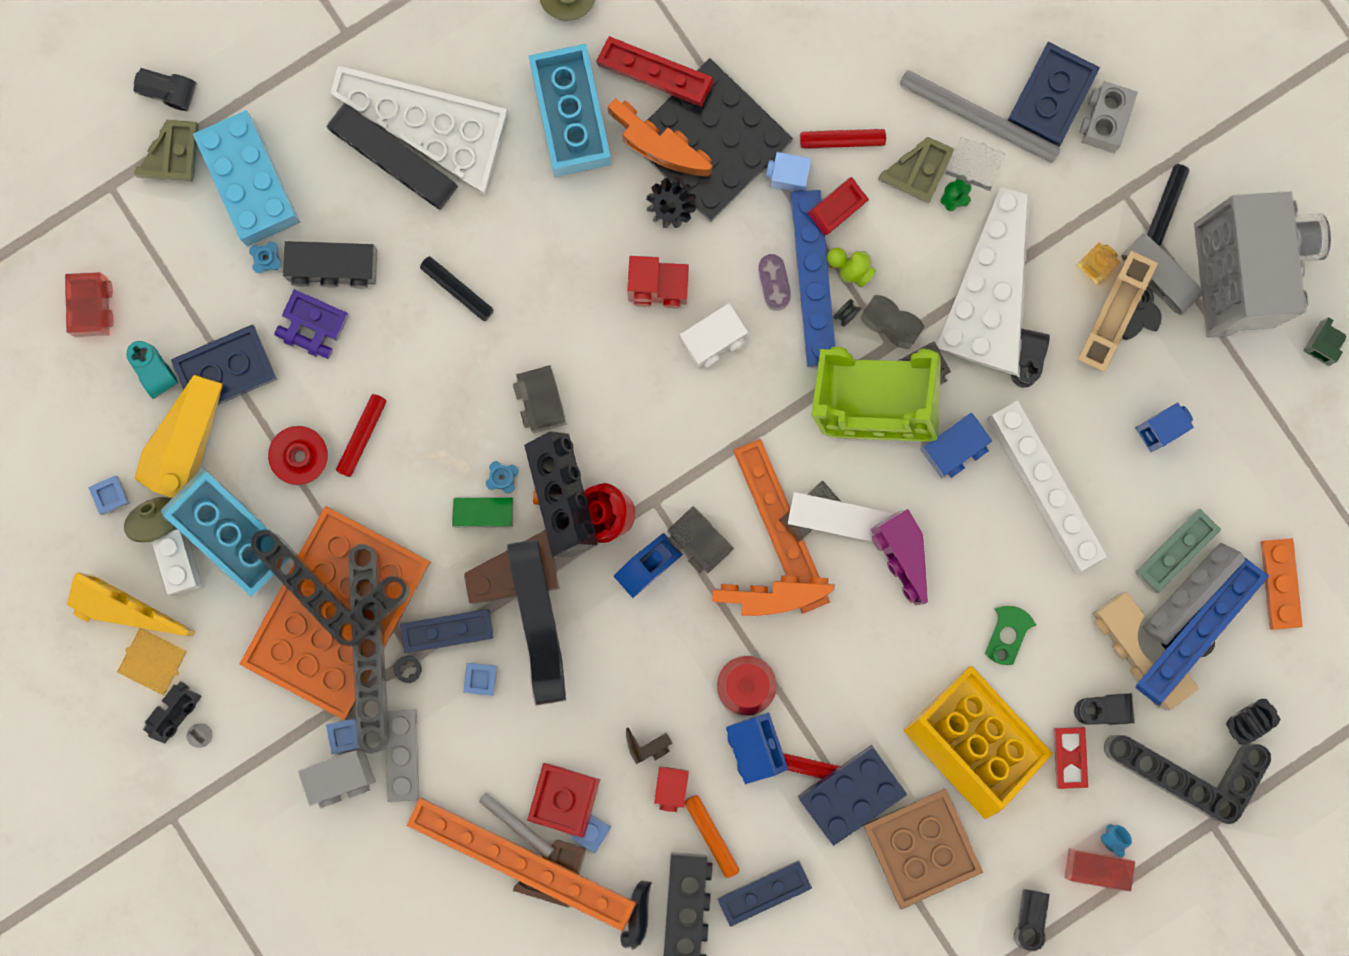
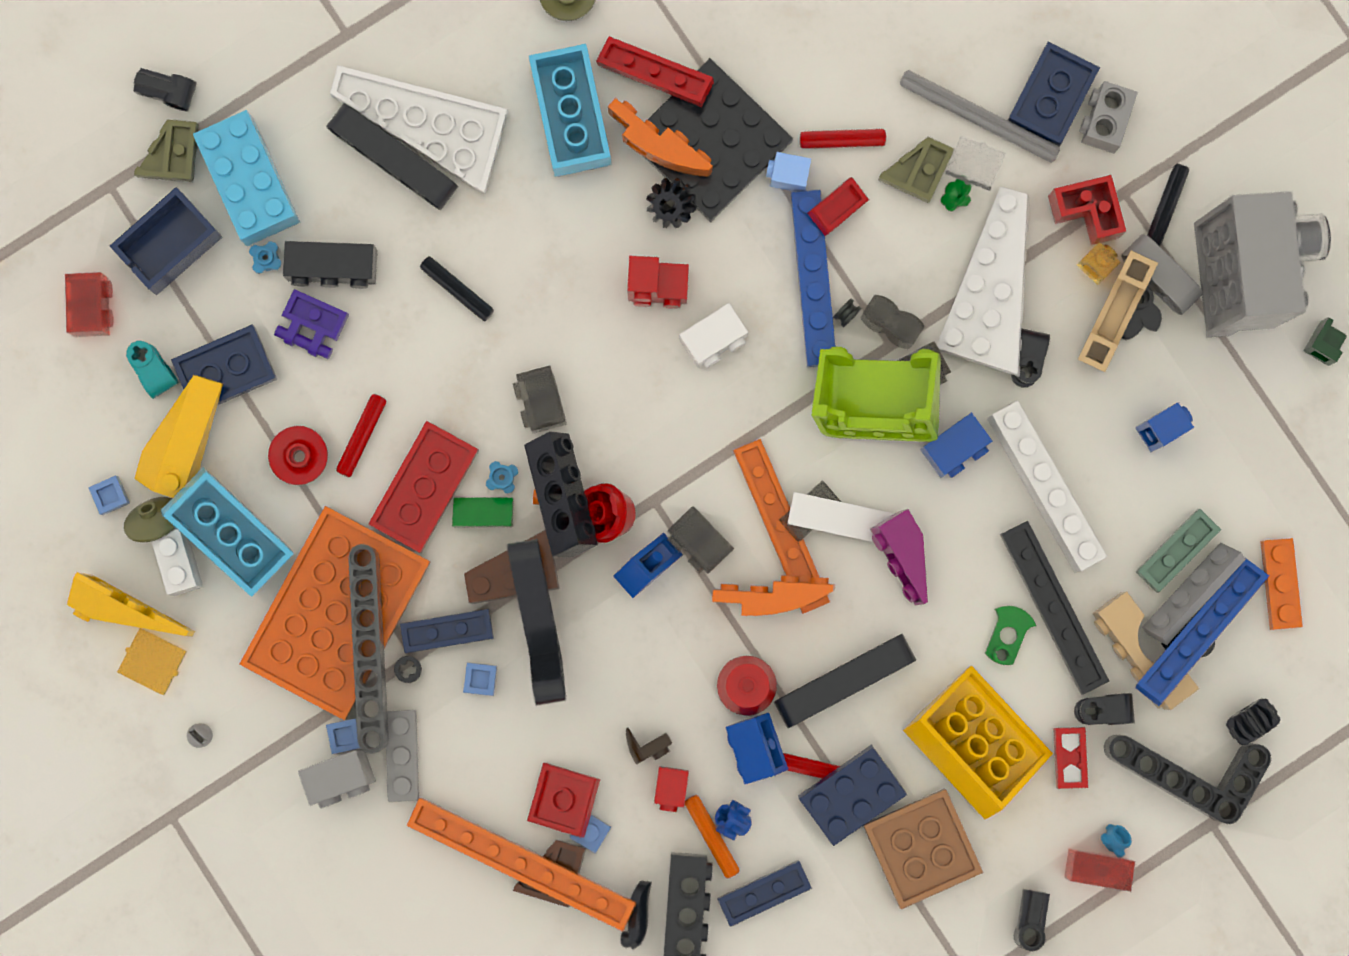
black hinge [143,681,202,744] -> none
black beam [251,530,410,646] -> none
light grey bar [479,793,555,859] -> none
clear purple beam [758,254,791,311] -> none
lime animal [827,247,876,288] -> none
none -> dark blue piece [110,187,222,295]
none -> red plate [368,421,479,553]
none -> blue gear [715,800,752,840]
none -> black beam [774,633,917,728]
none -> black plate [1000,521,1110,695]
none -> red brick [1048,175,1126,245]

